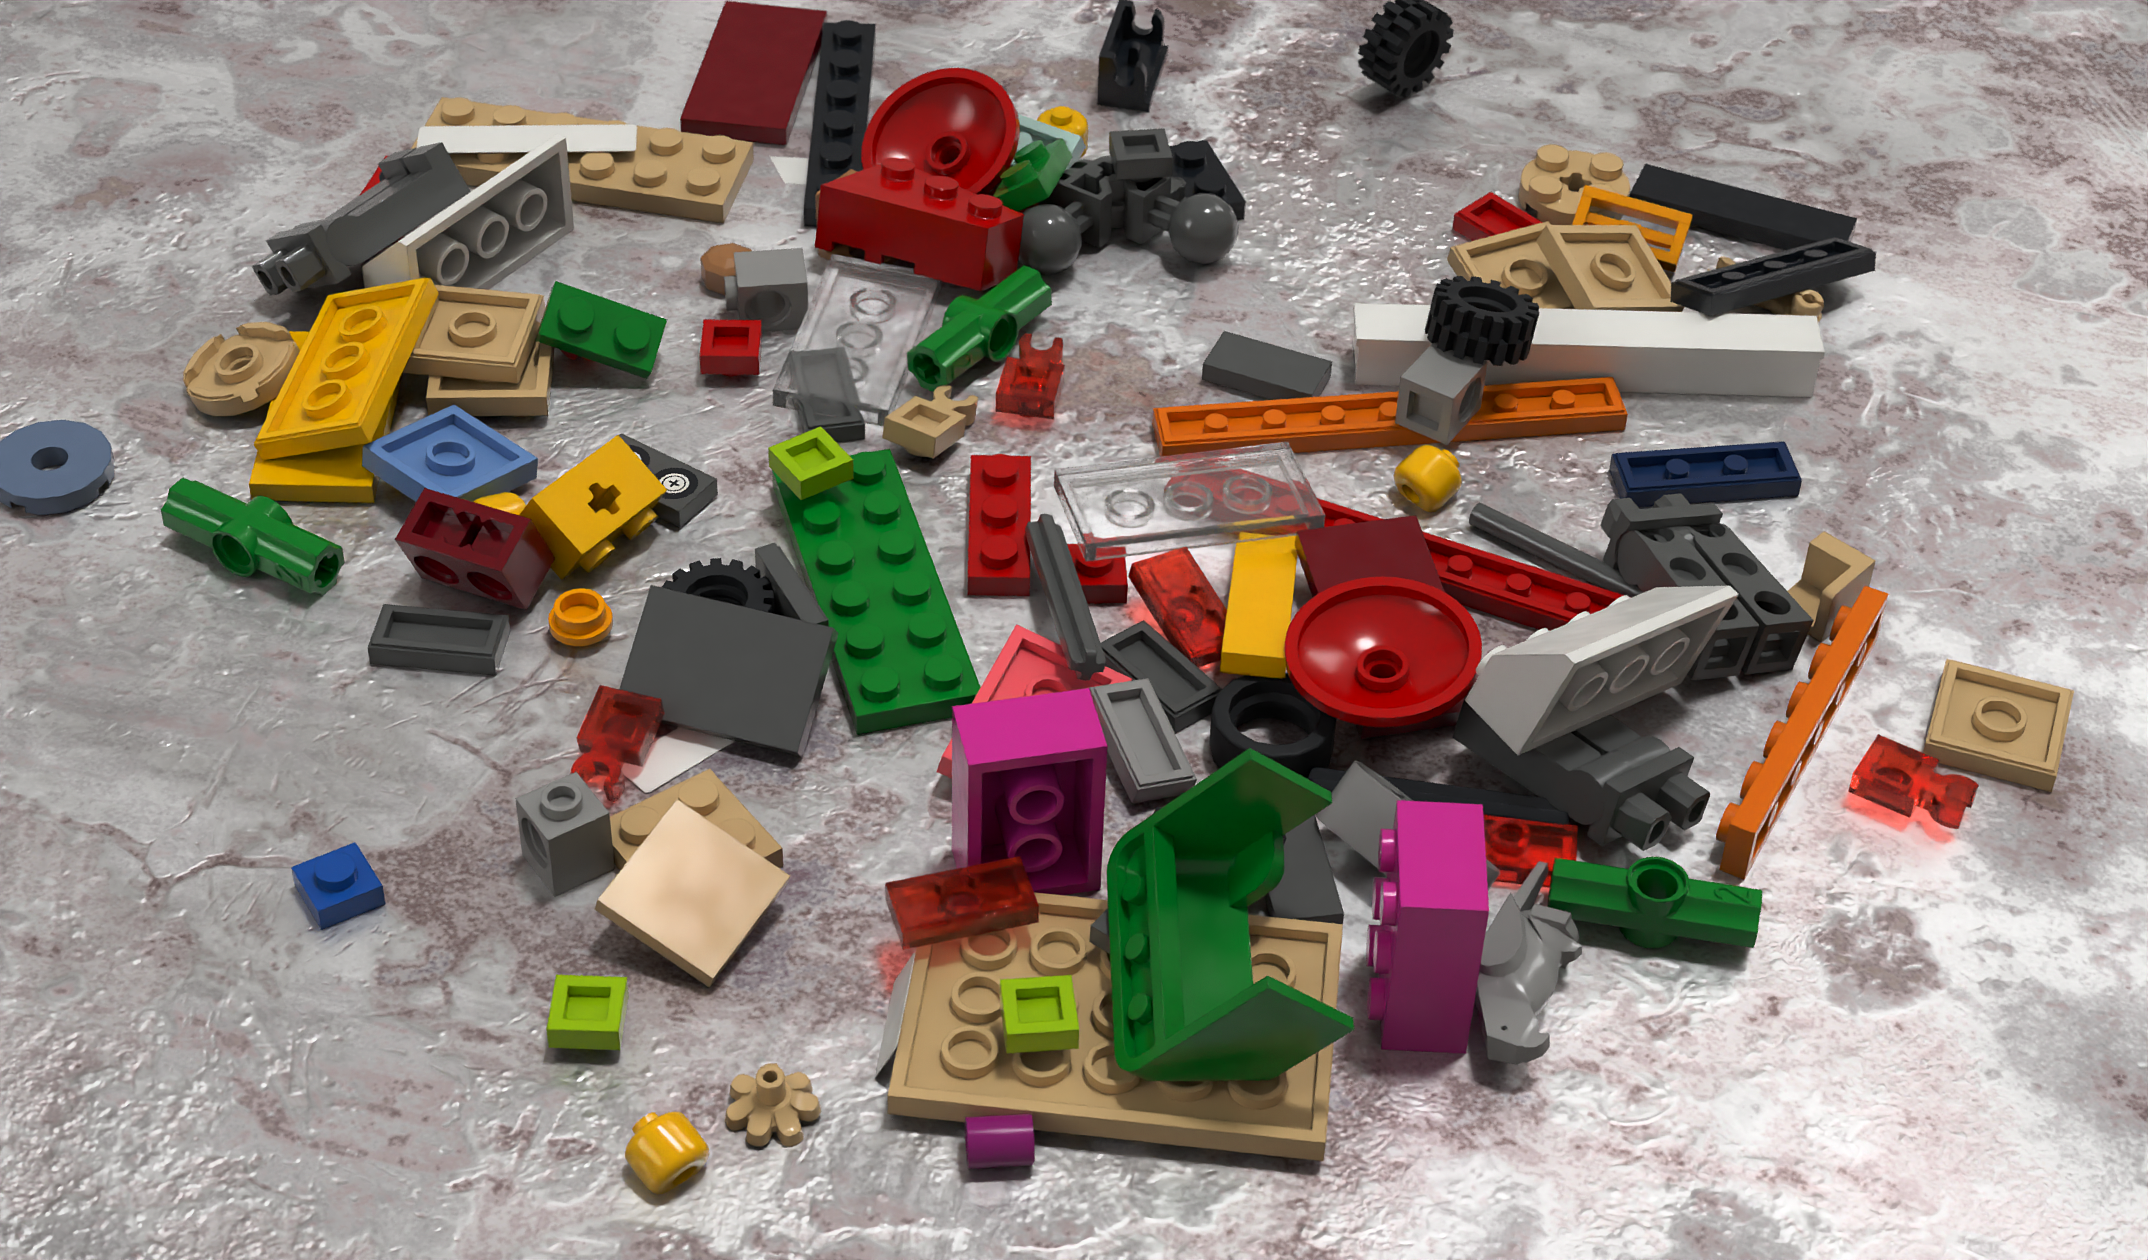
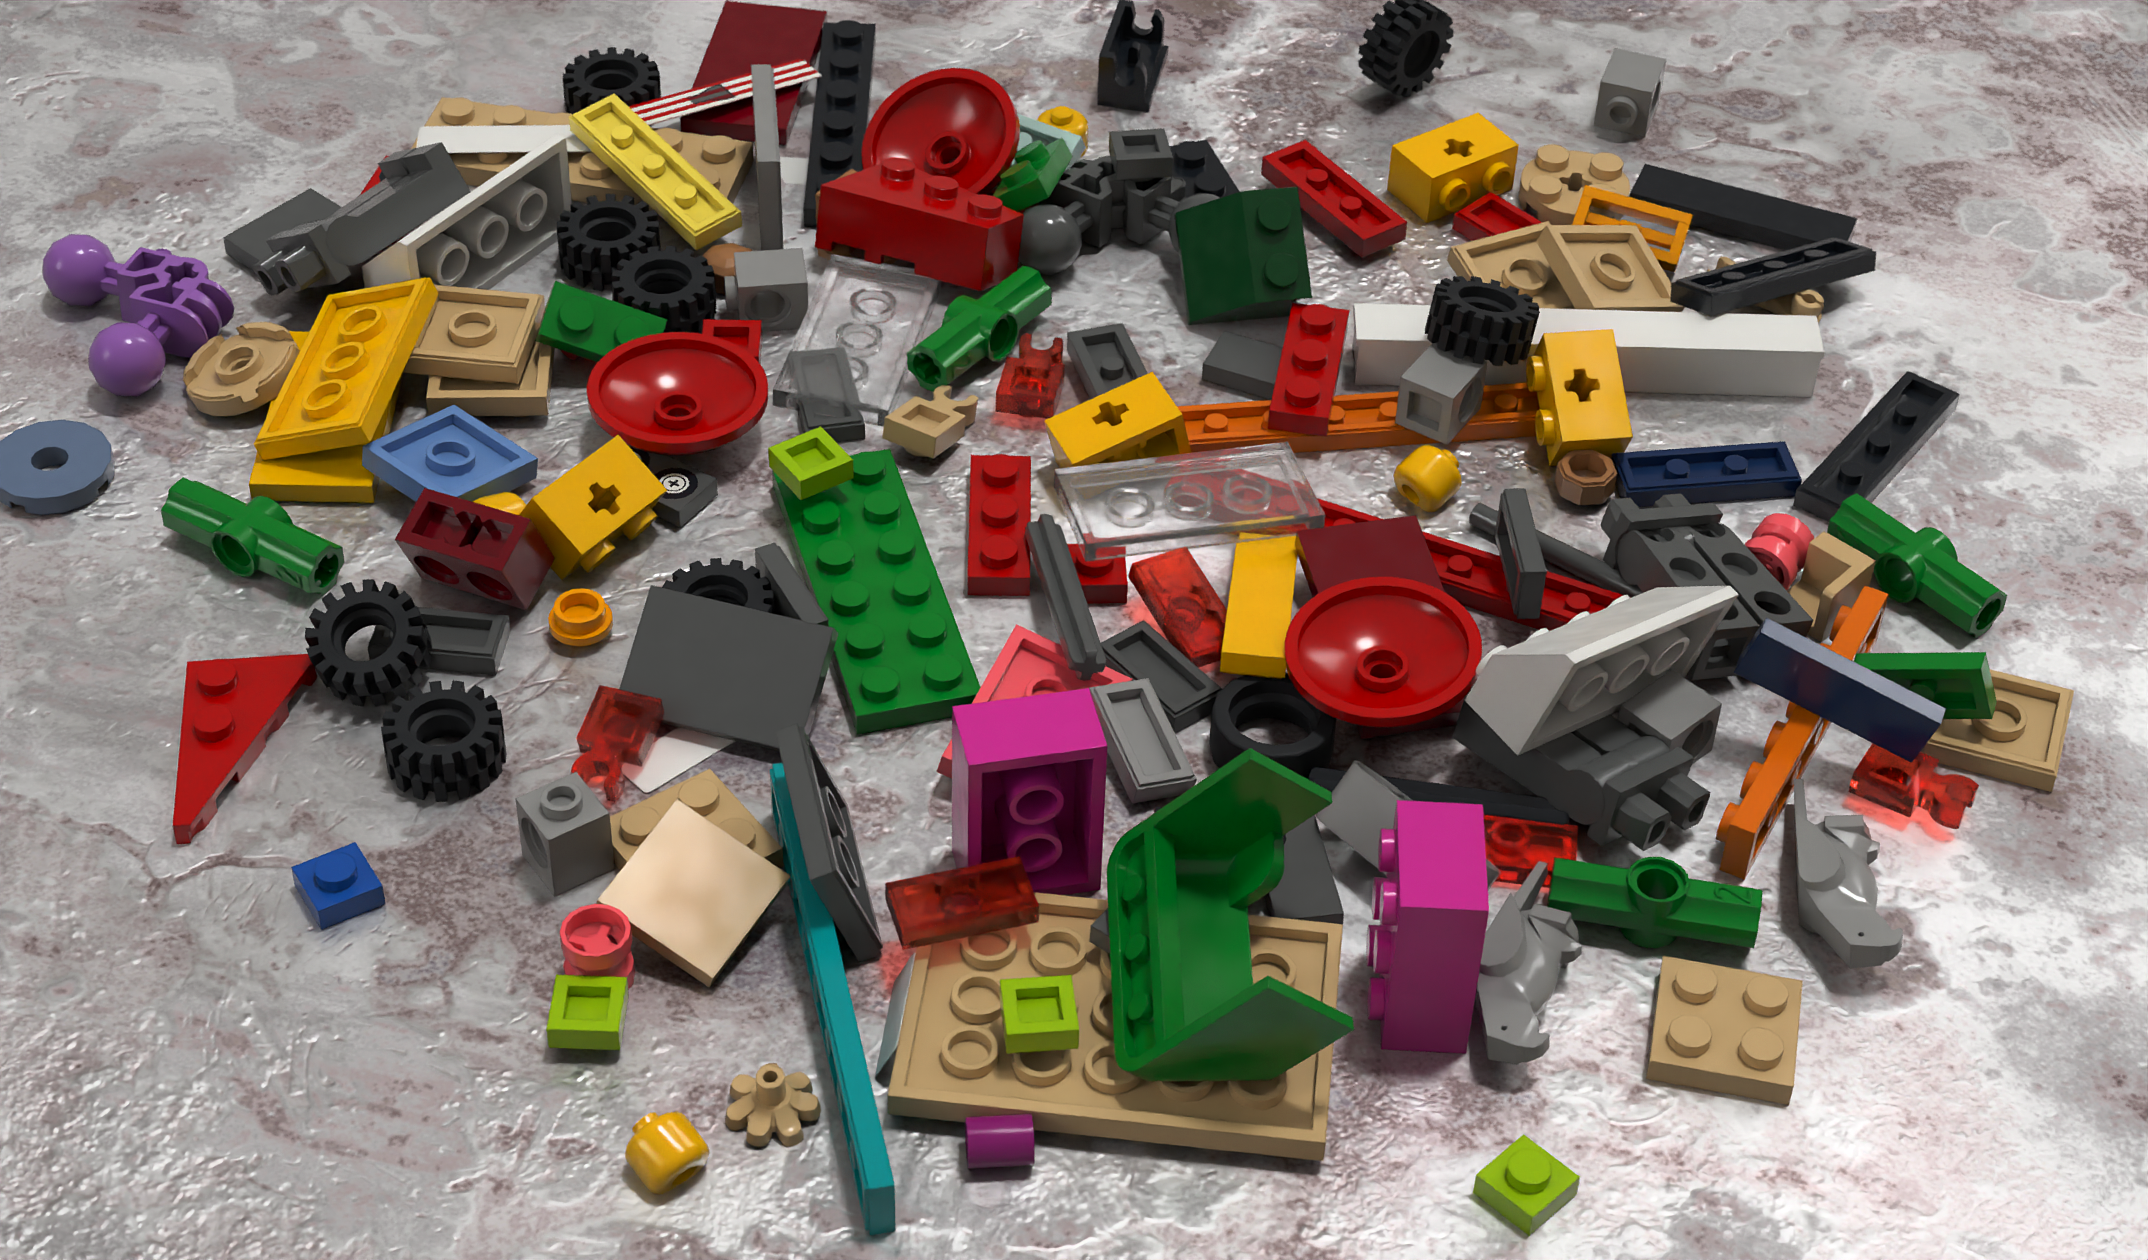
none -> medium lavender piece [42,234,234,397]
none -> red wing [173,654,317,844]
none -> dark grey tile [223,188,342,271]
none -> black tyre [305,579,432,707]
none -> black tyre [381,680,507,802]
none -> black tyre [556,194,661,291]
none -> coral wheel [560,904,635,990]
none -> black tyre [563,47,661,126]
none -> light yellow tile [569,94,742,251]
none -> red dish [587,332,768,455]
none -> black tyre [611,246,716,334]
none -> sticker [628,59,821,125]
none -> light grey tile [751,64,784,251]
none -> teal tile [769,763,896,1236]
none -> dark grey tile [775,723,883,963]
none -> yellow brick [1044,371,1192,506]
none -> dark grey plate [1067,323,1148,399]
none -> dark green slope [1174,187,1312,325]
none -> red plate [1261,140,1407,258]
none -> red plate [1268,303,1350,437]
none -> yellow brick [1387,113,1519,223]
none -> lime plate [1473,1134,1580,1236]
none -> dark grey tile [1495,488,1547,619]
none -> yellow brick [1526,329,1633,466]
none -> medium nougat tile [1554,449,1617,506]
none -> light grey brick [1593,48,1667,137]
none -> light grey brick [1618,669,1722,764]
none -> tan plate [1646,956,1803,1105]
none -> dark blue tile [1734,618,1946,763]
none -> coral wheel [1745,513,1814,590]
none -> black tile [1793,371,1960,522]
none -> light grey animal [1794,779,1903,969]
none -> green piece [1827,493,2007,638]
none -> green plate [1854,652,1997,719]

